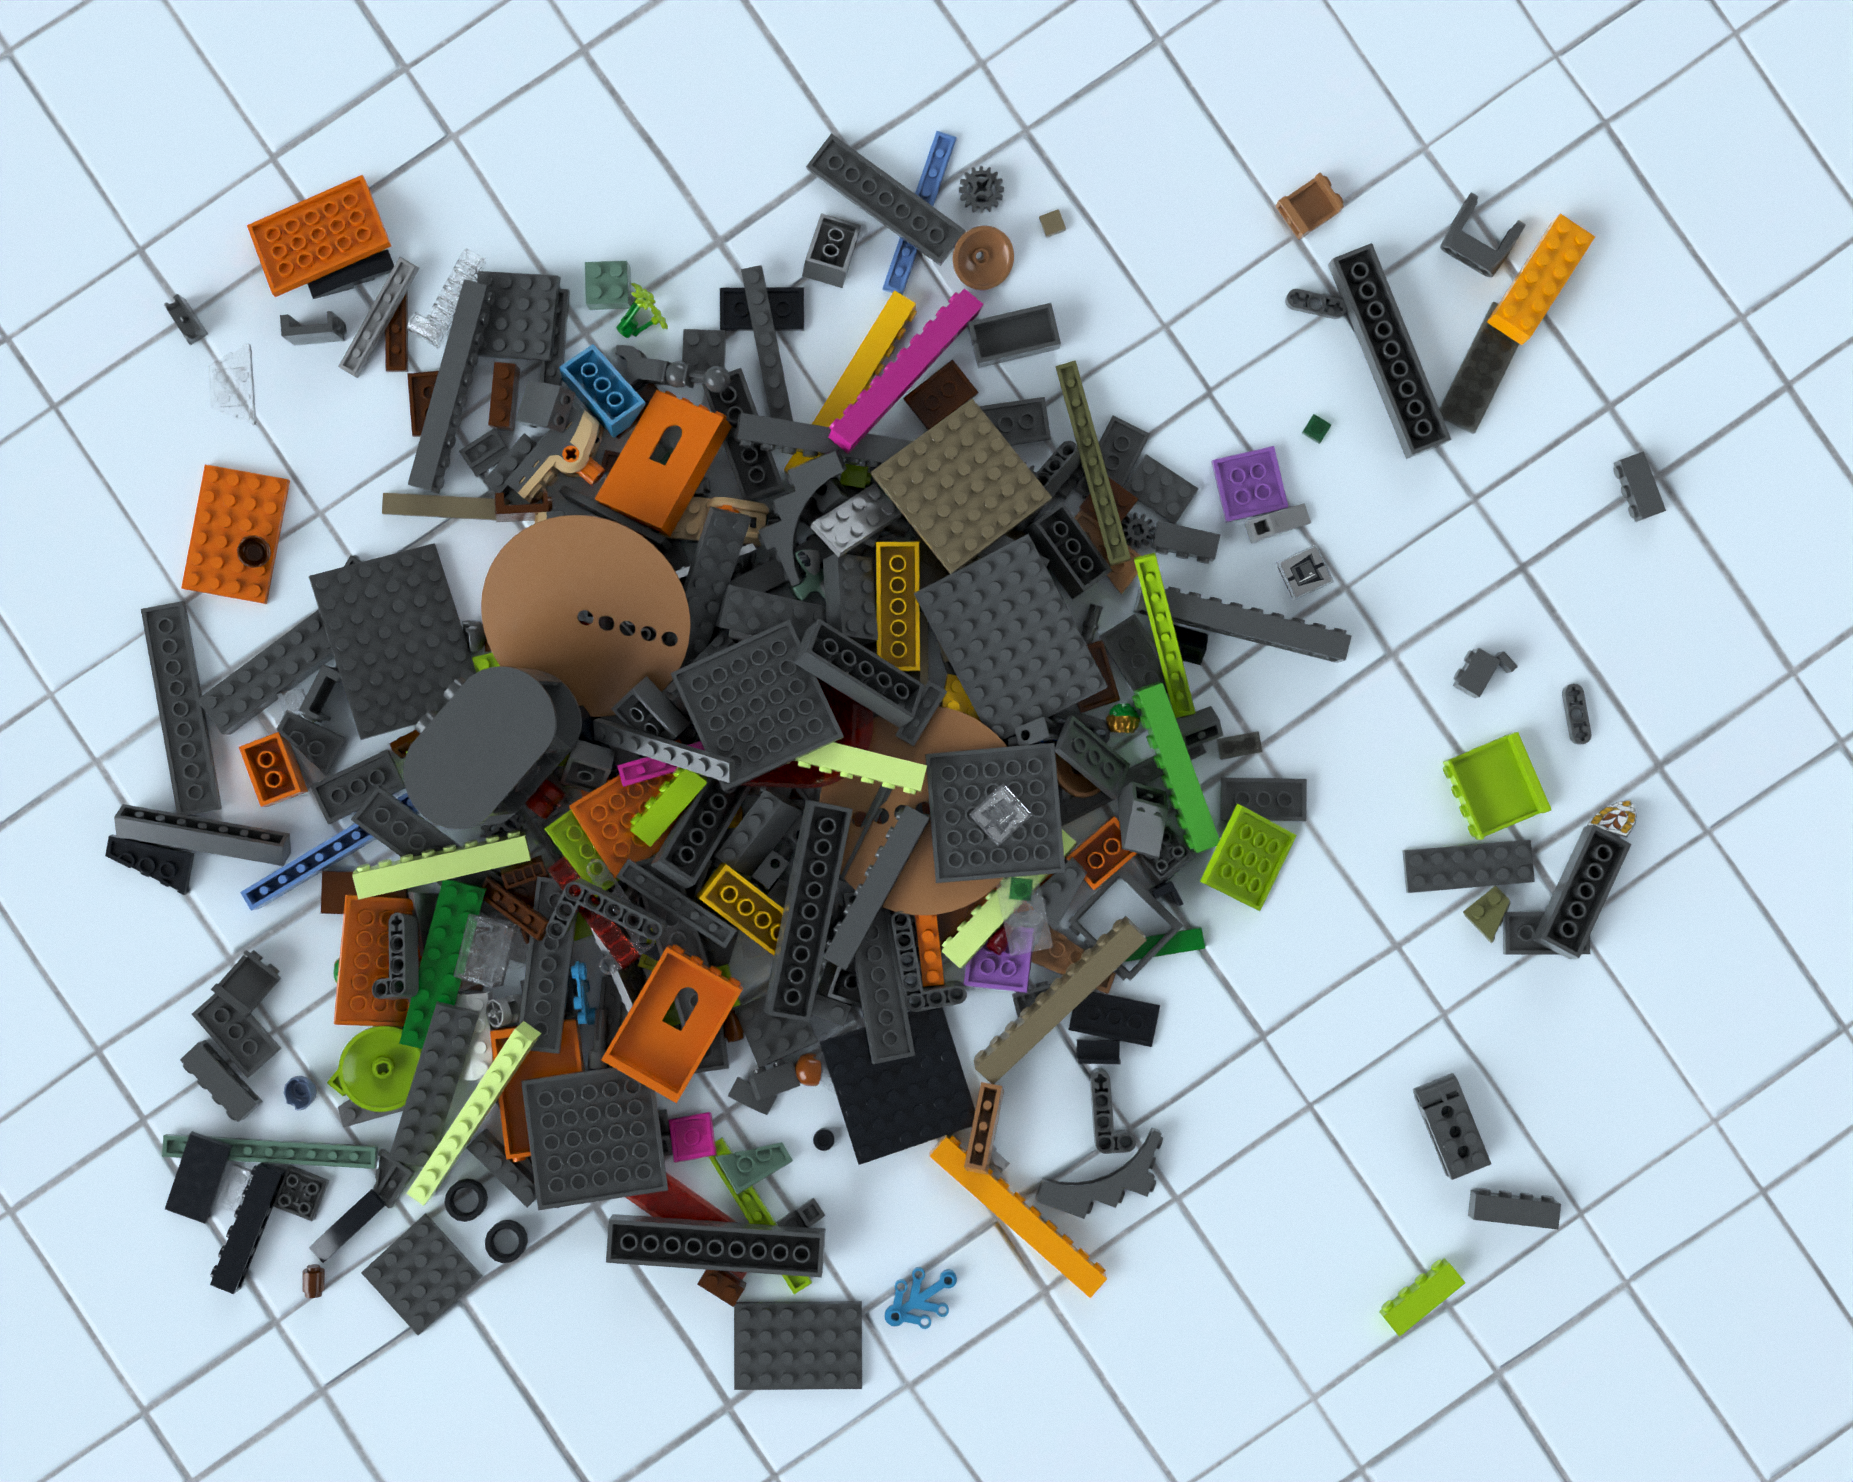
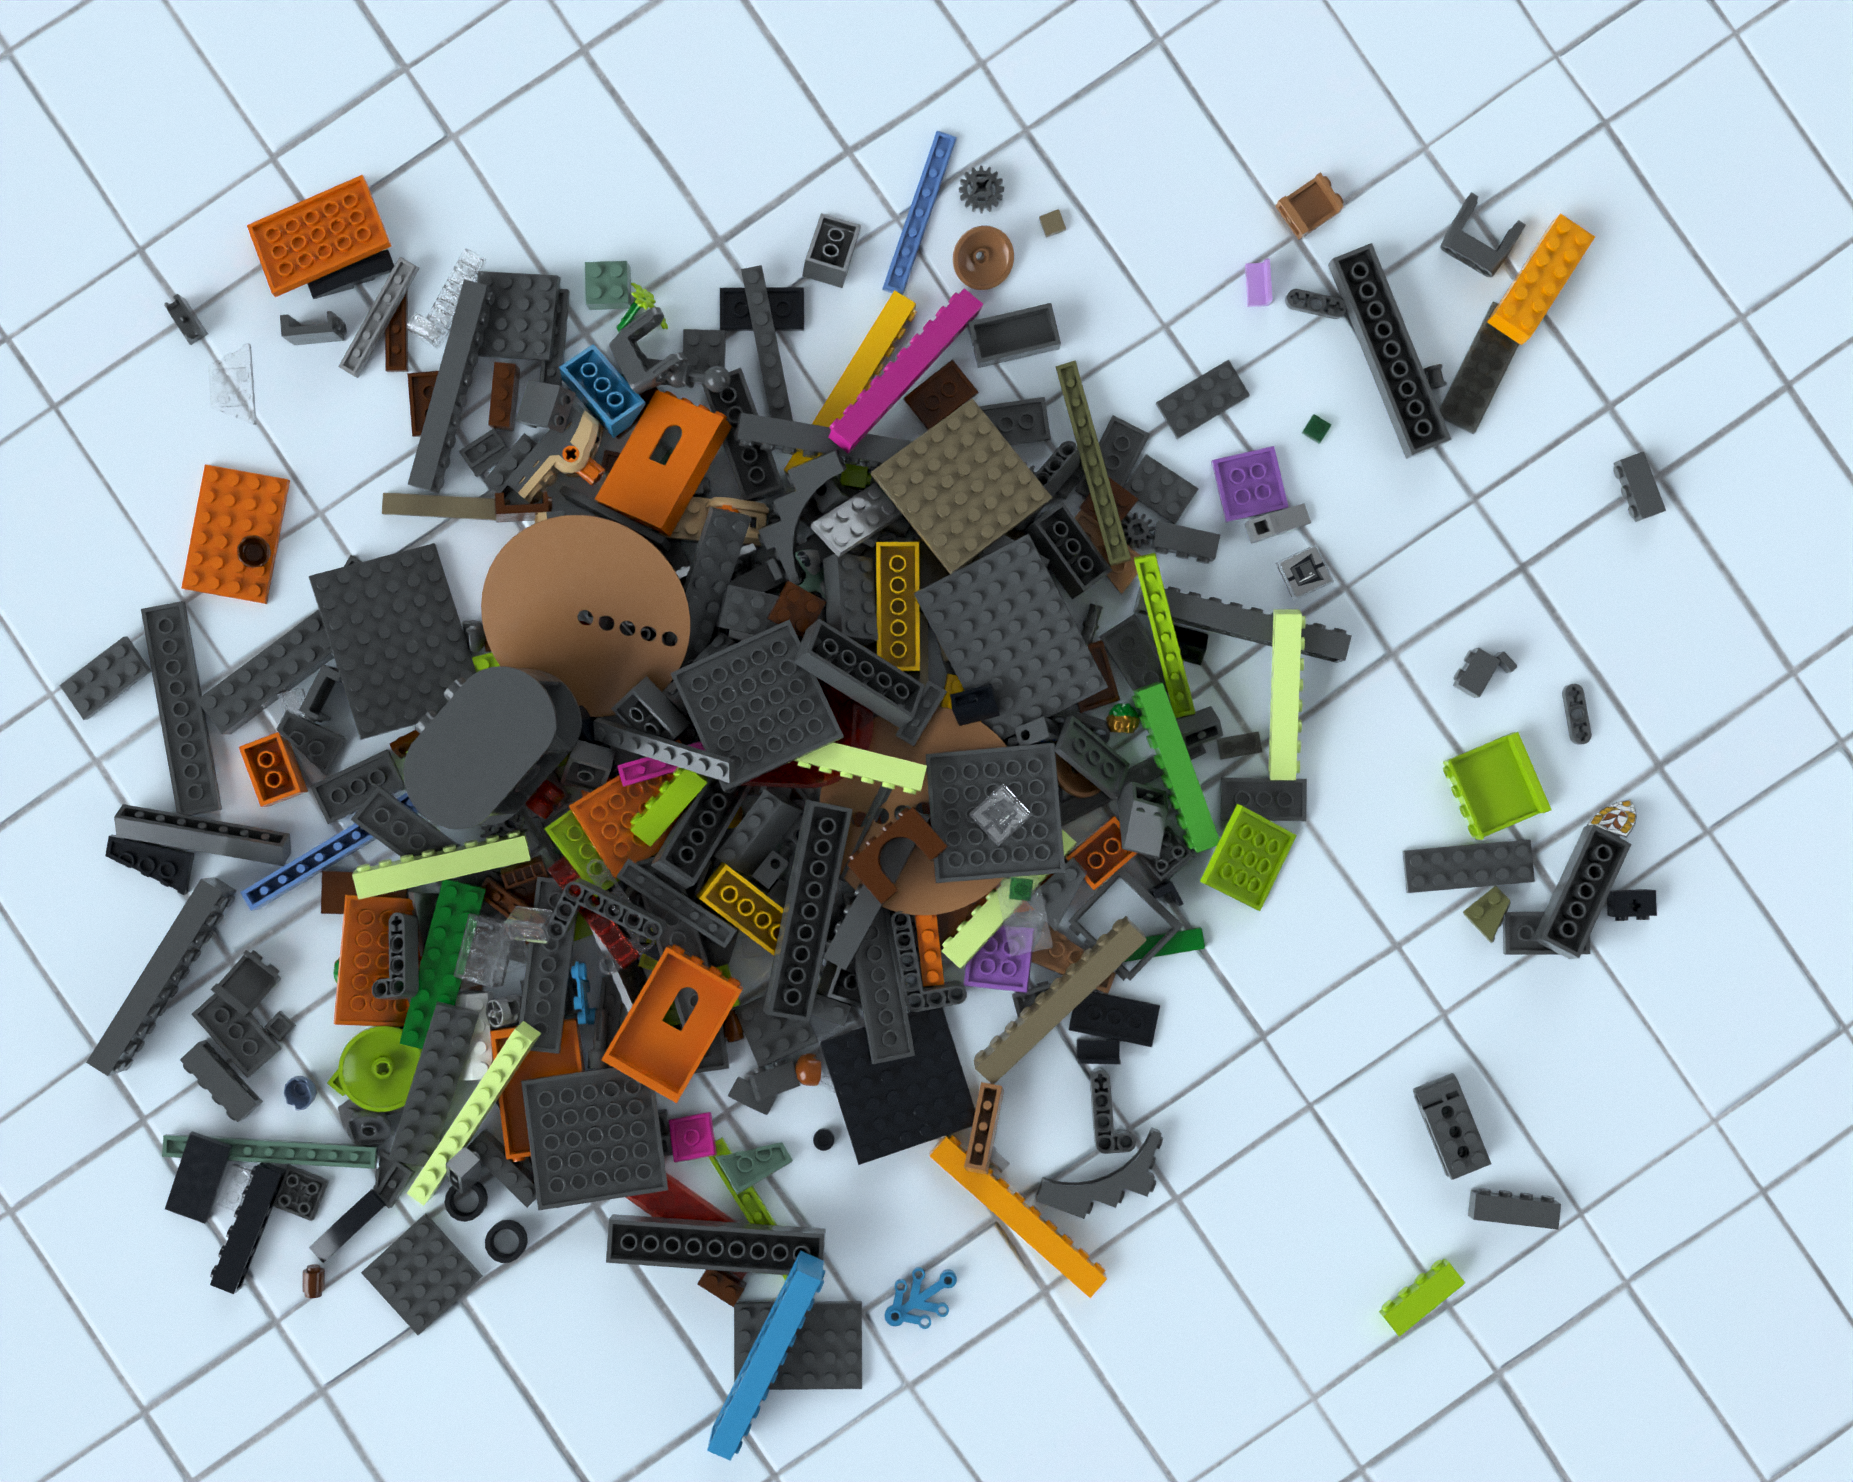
dark grey slope [776,1198,826,1228] -> none
dark grey plate [806,133,966,266] -> none
dark red cone [986,922,1015,955] -> none
none -> dark grey plate [59,636,151,720]
none -> dark grey brick [86,877,237,1076]
none -> dark grey tile [264,1011,296,1042]
none -> dark grey plate [347,1110,392,1146]
none -> dark grey brick [446,1146,482,1195]
none -> clear panel [504,906,553,944]
none -> dark grey connector [609,307,688,394]
none -> dark azure brick [707,1250,825,1461]
none -> dark grey tile [766,558,783,583]
none -> reddish brown plate [767,581,826,639]
none -> reddish brown arch [847,807,948,904]
none -> black panel [950,684,1000,726]
none -> dark grey plate [1156,359,1250,439]
none -> lavender panel [1245,259,1272,307]
none -> yellowish green brick [1268,609,1306,780]
none -> dark grey bush [1423,364,1447,390]
none -> black brick [1607,889,1657,921]

